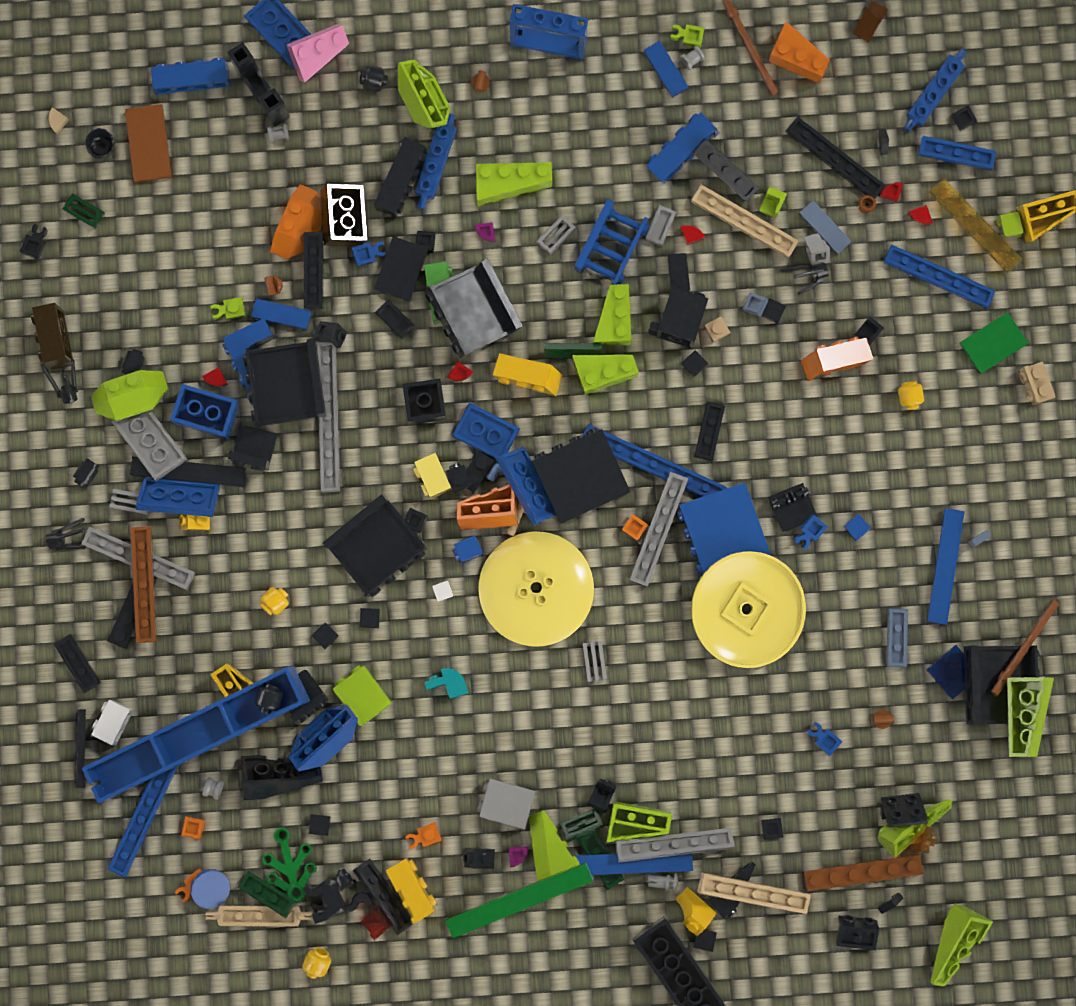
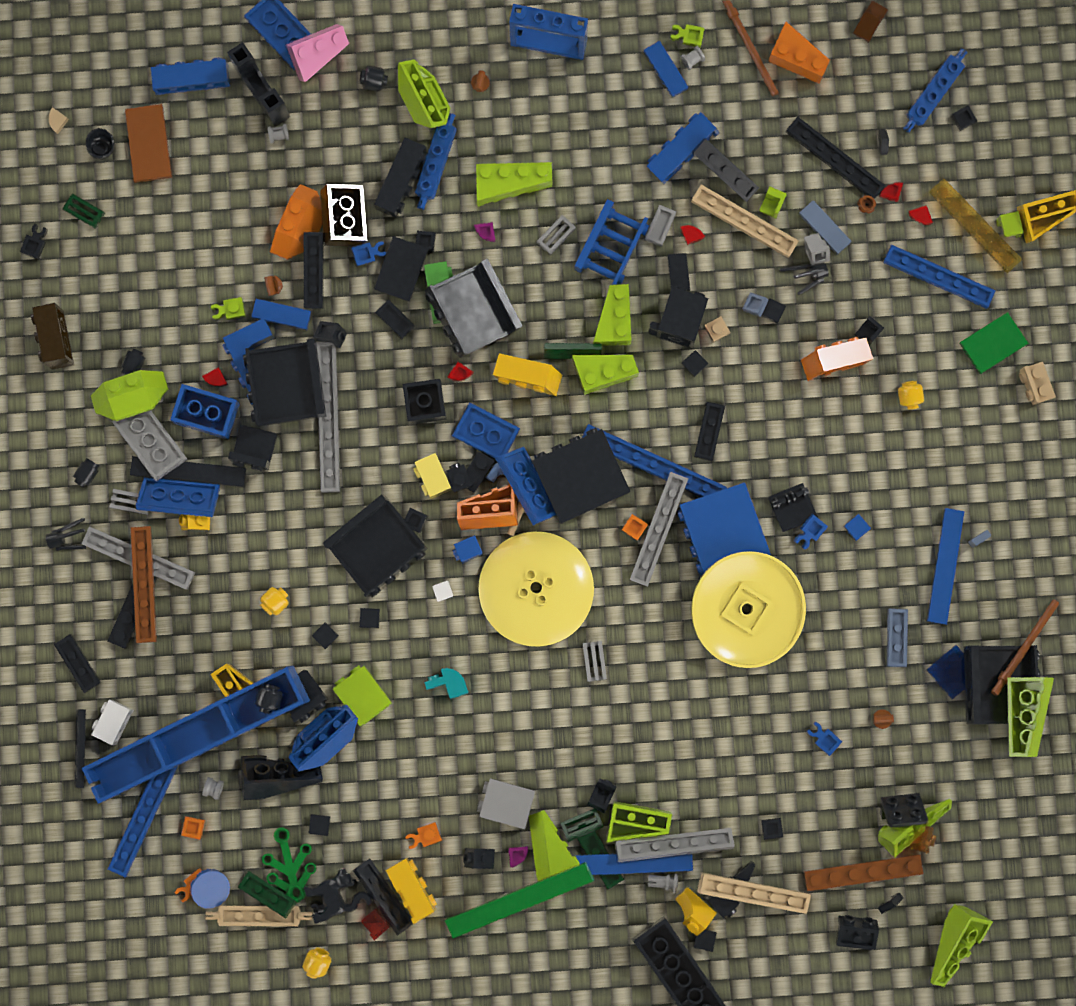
black plant [41,359,78,404] -> none
blue plate [918,136,996,171] -> none

